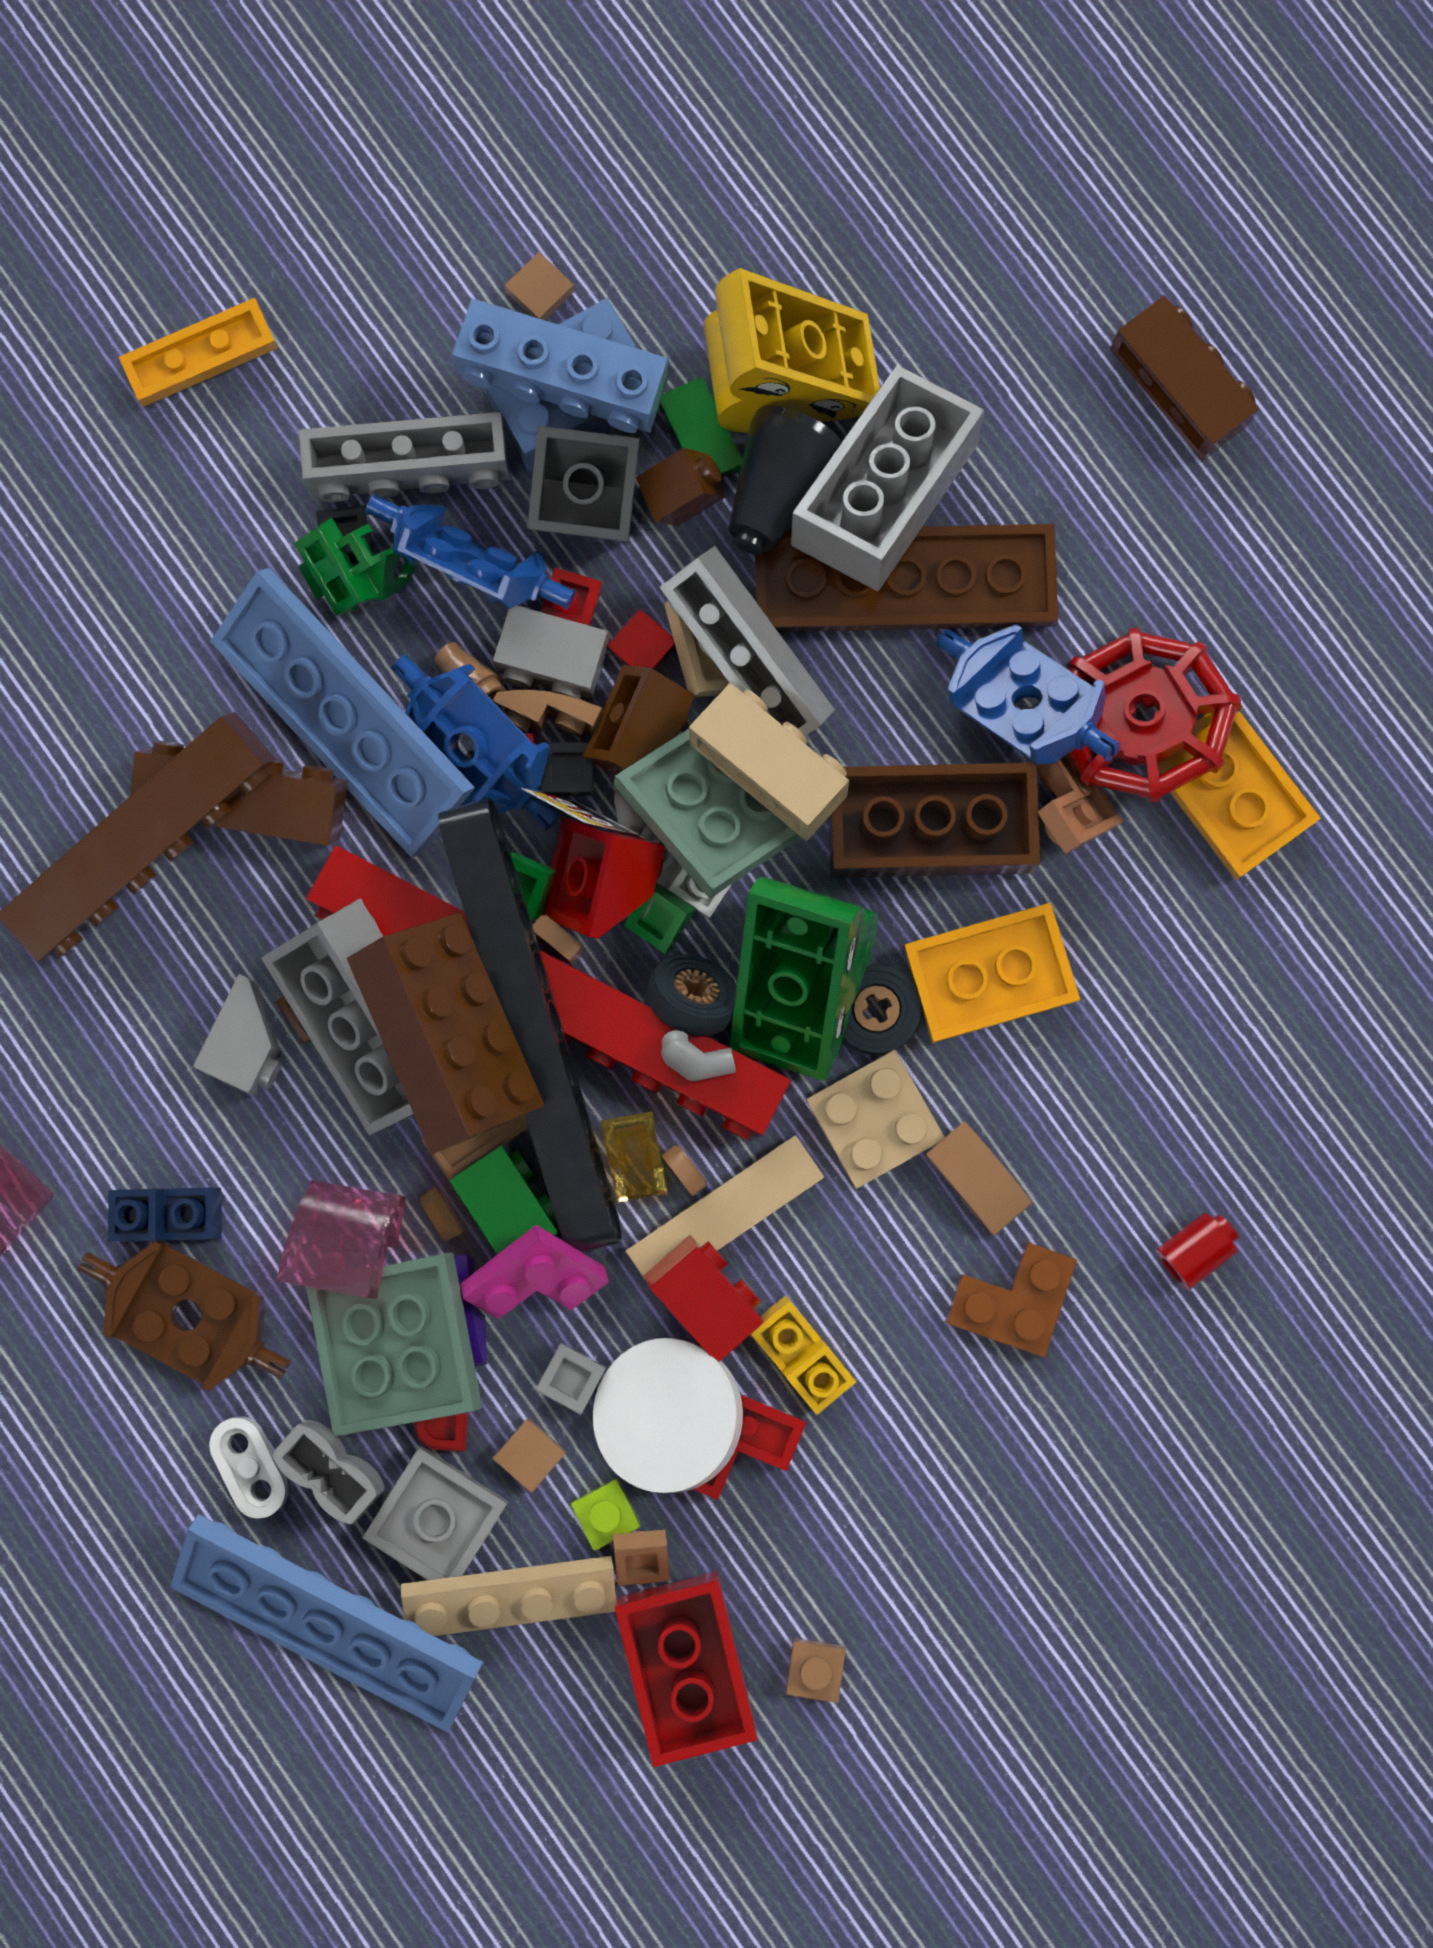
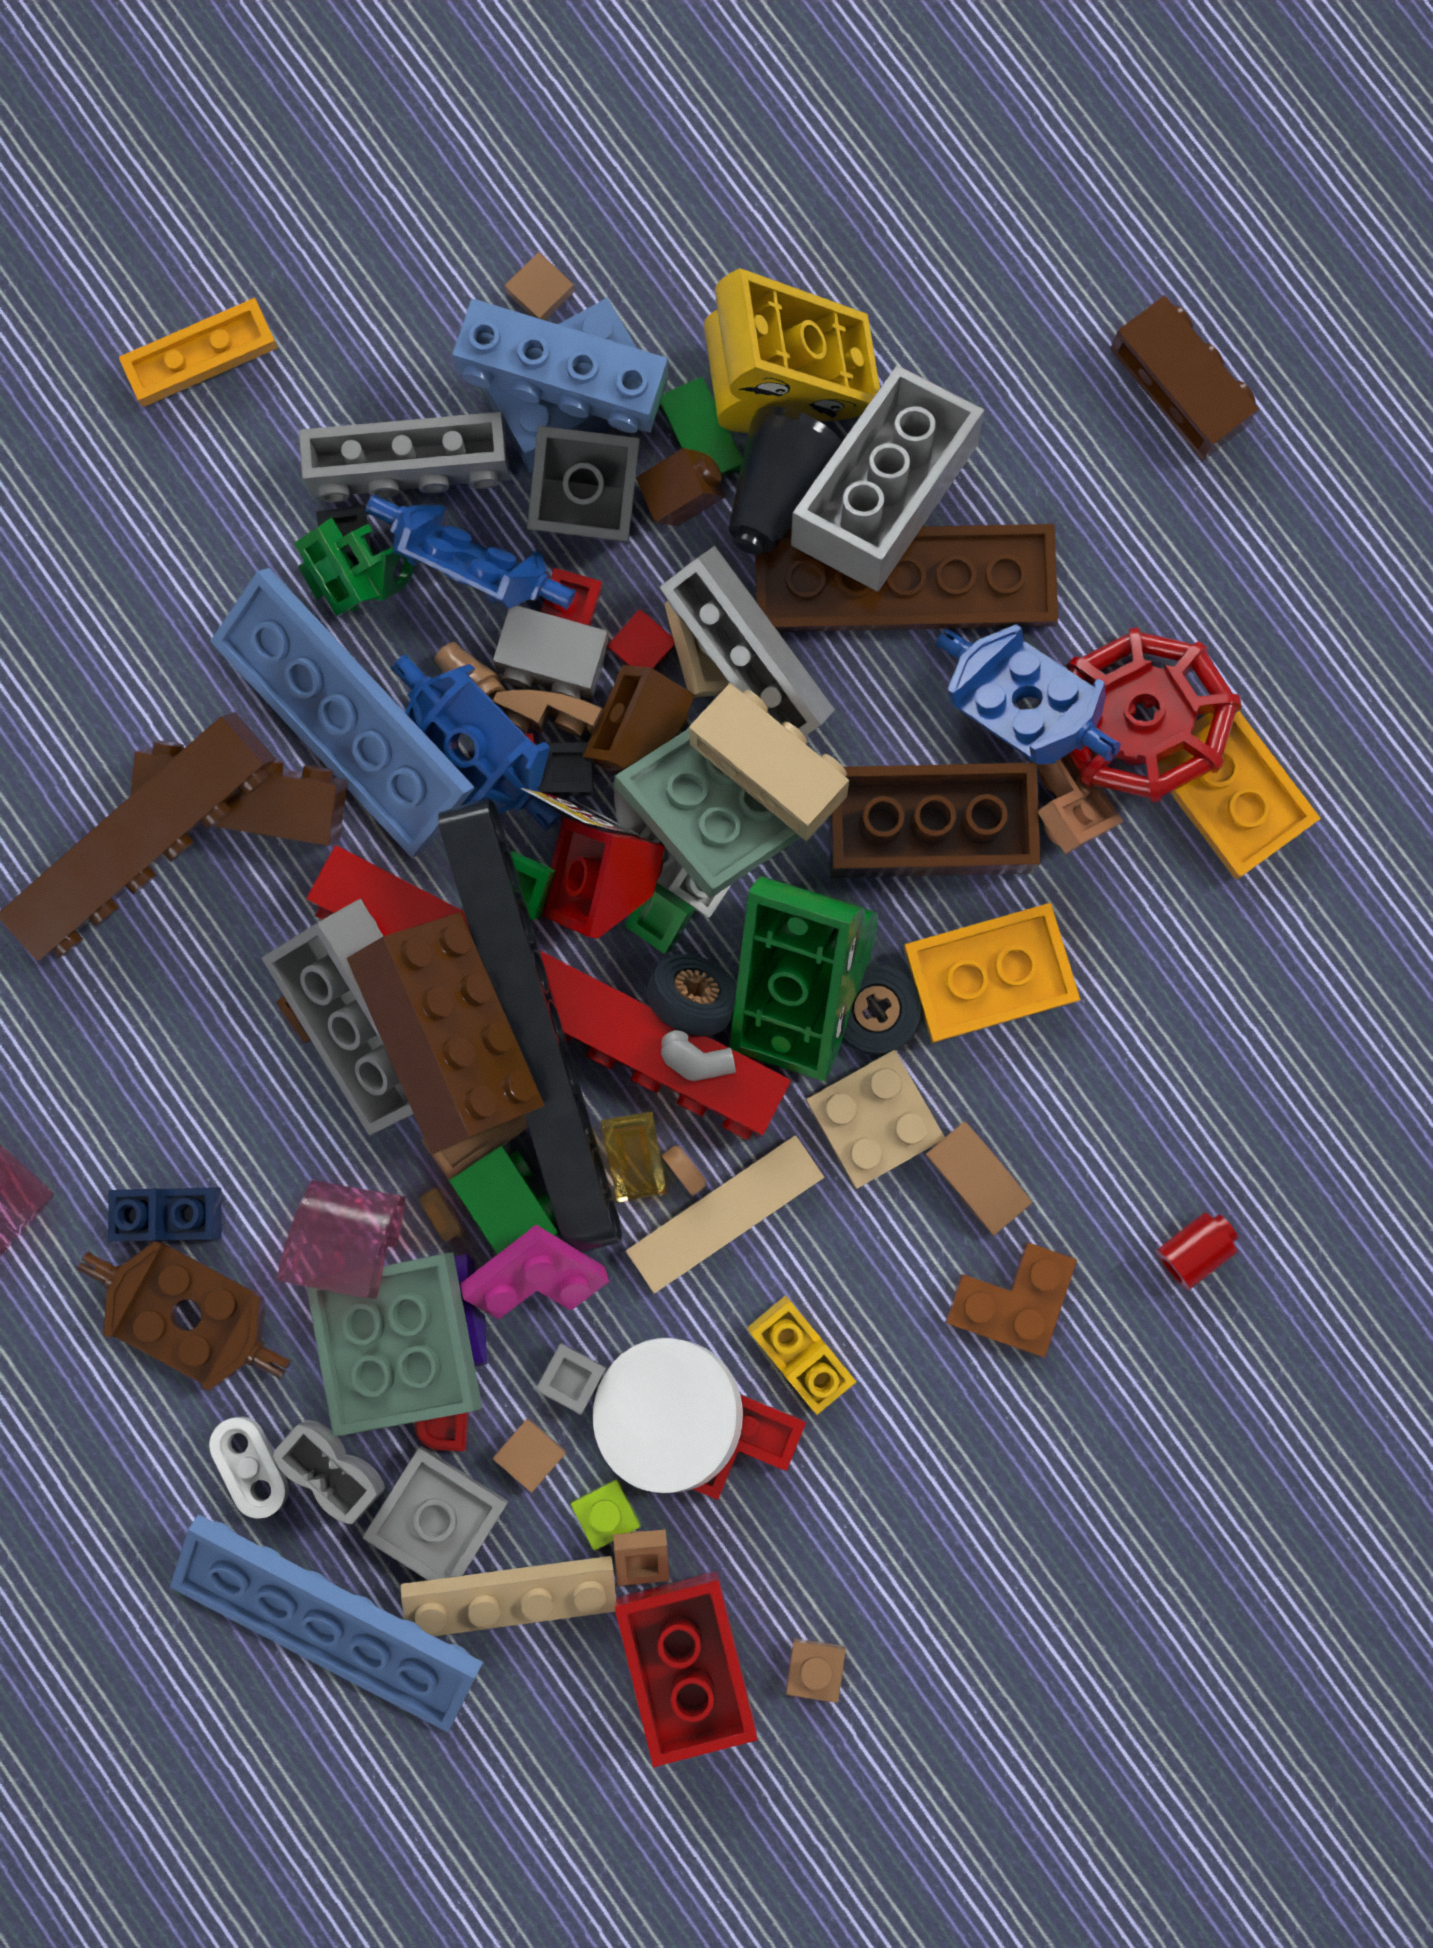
light grey slope [193,974,281,1096] -> none
medium nougat tile [532,915,584,966] -> none
red brick [643,1235,764,1362] -> none

